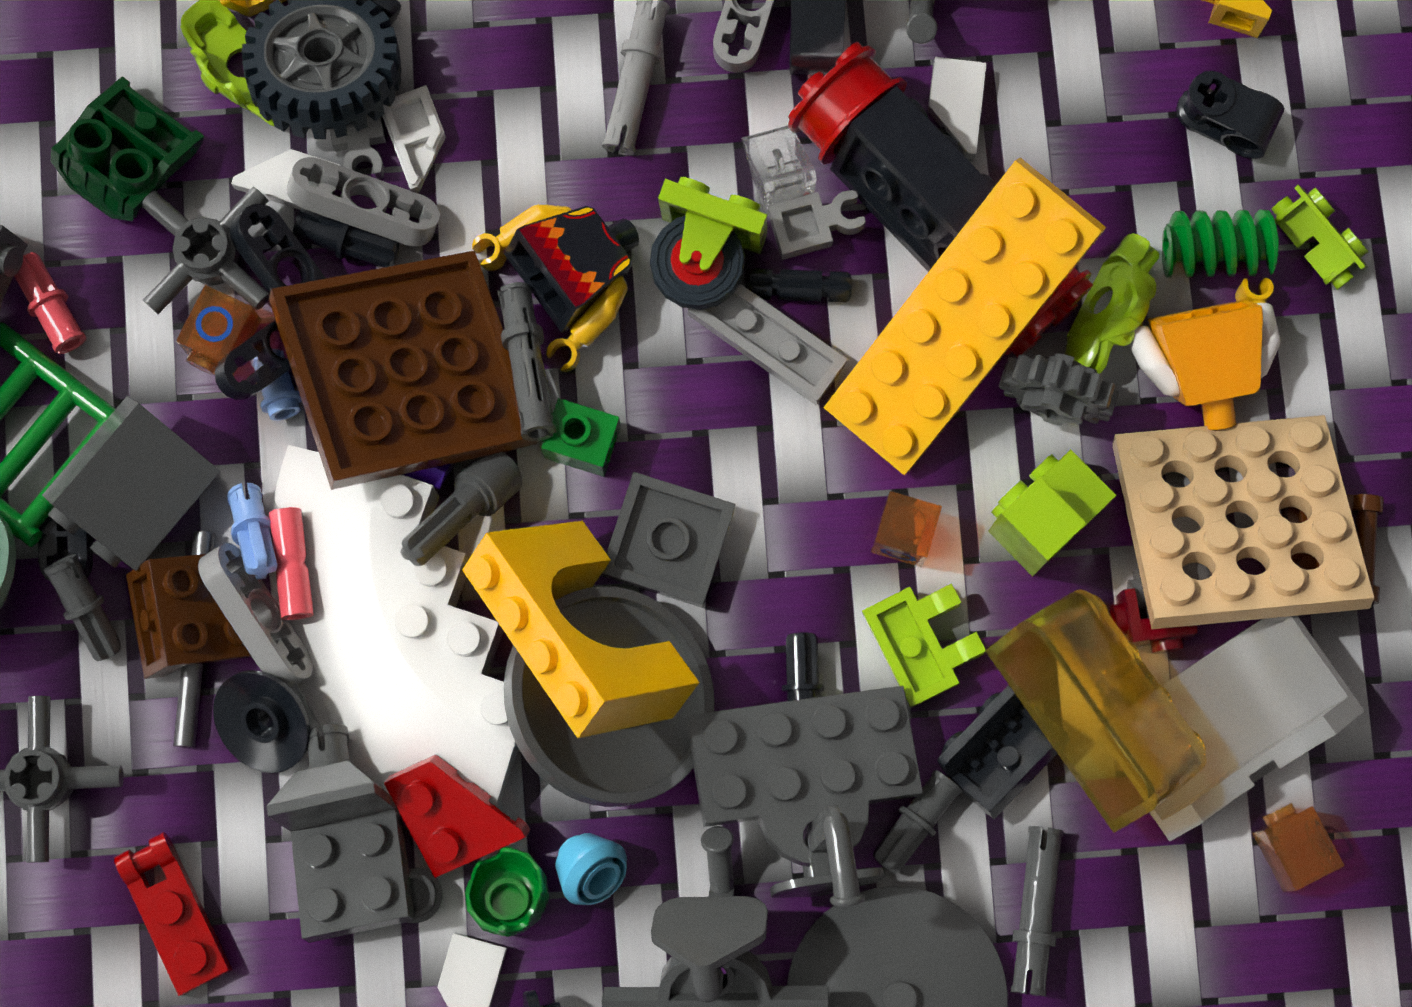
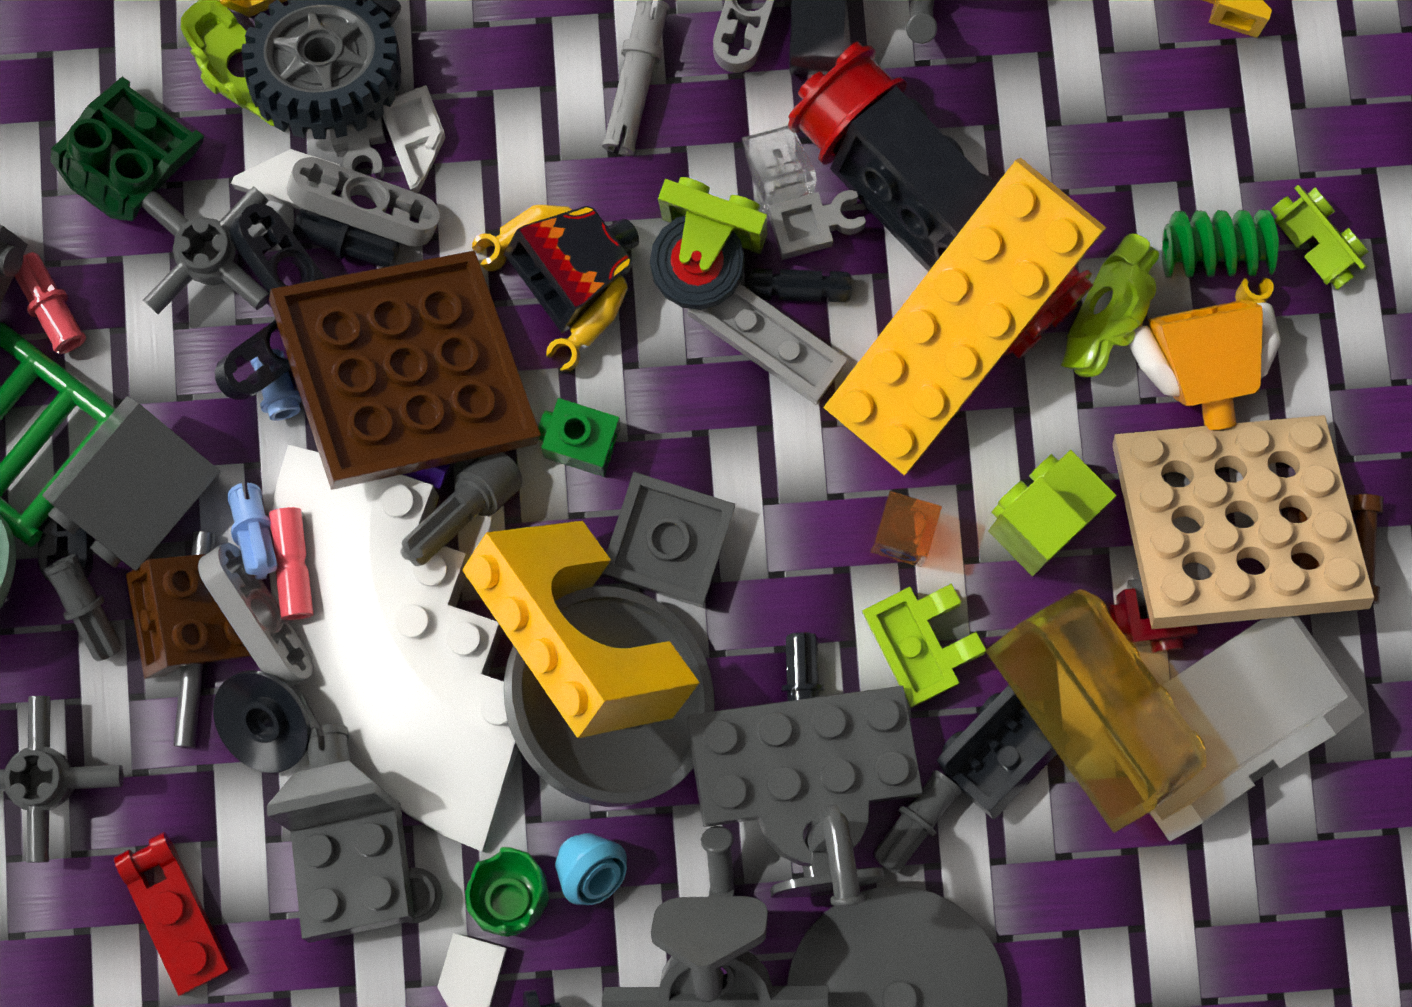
clear orange brick [176,285,262,375] -> none
red wing [383,754,530,878] -> none
dark grey pin [498,282,556,441] -> none
white tile [928,57,986,160] -> none
dark grey gear [999,353,1119,425] -> none
dark grey pin [1010,826,1064,997] -> none
black piece [1176,71,1285,159] -> none
clear orange brick [1252,802,1345,892] -> none

